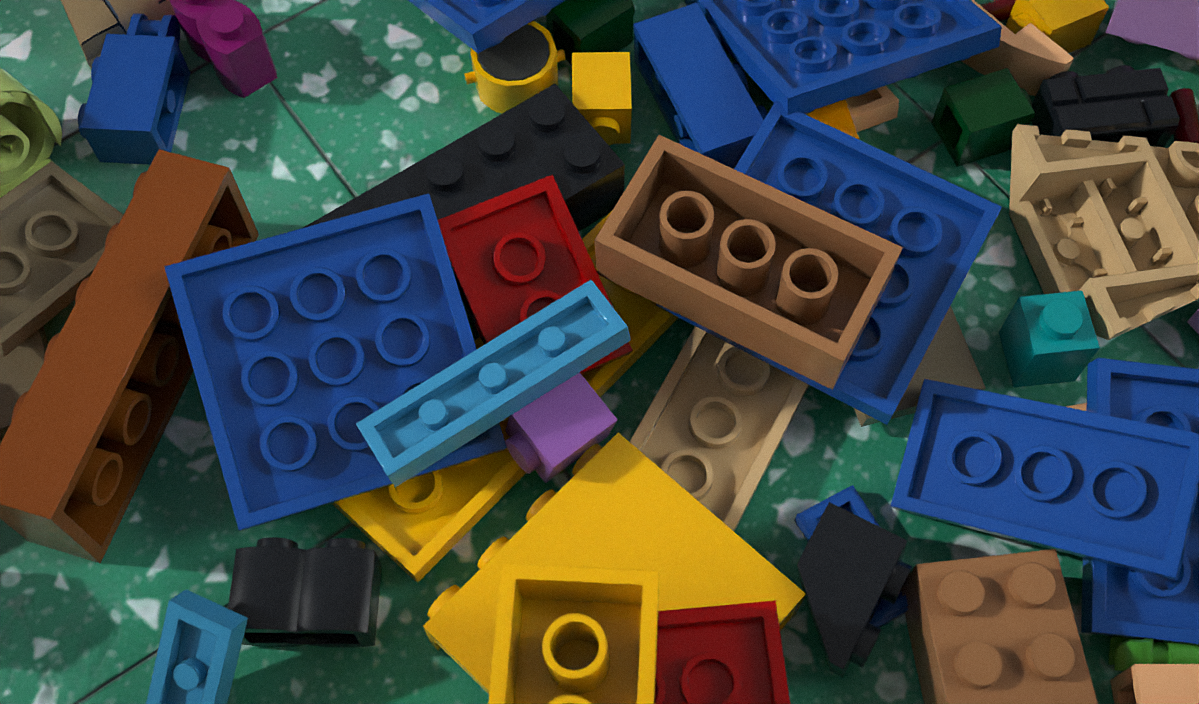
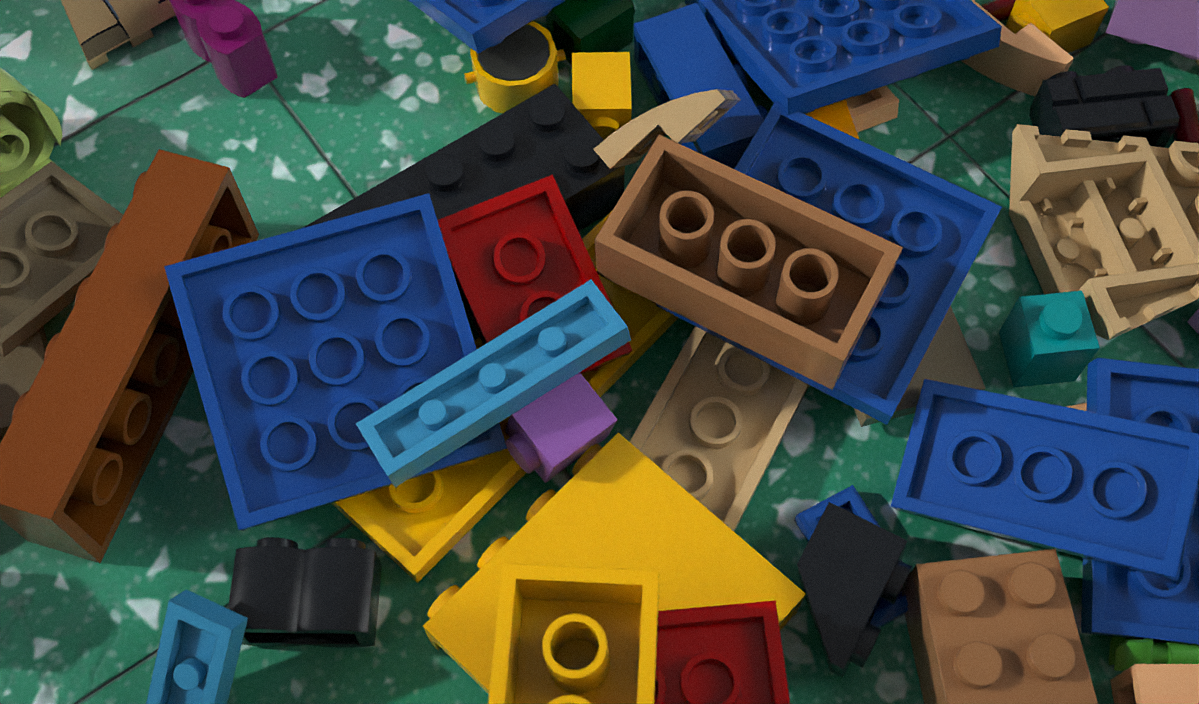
blue brick [78,13,191,165] -> none
dark green brick [931,68,1035,167] -> none
none -> tan slope [593,89,740,169]

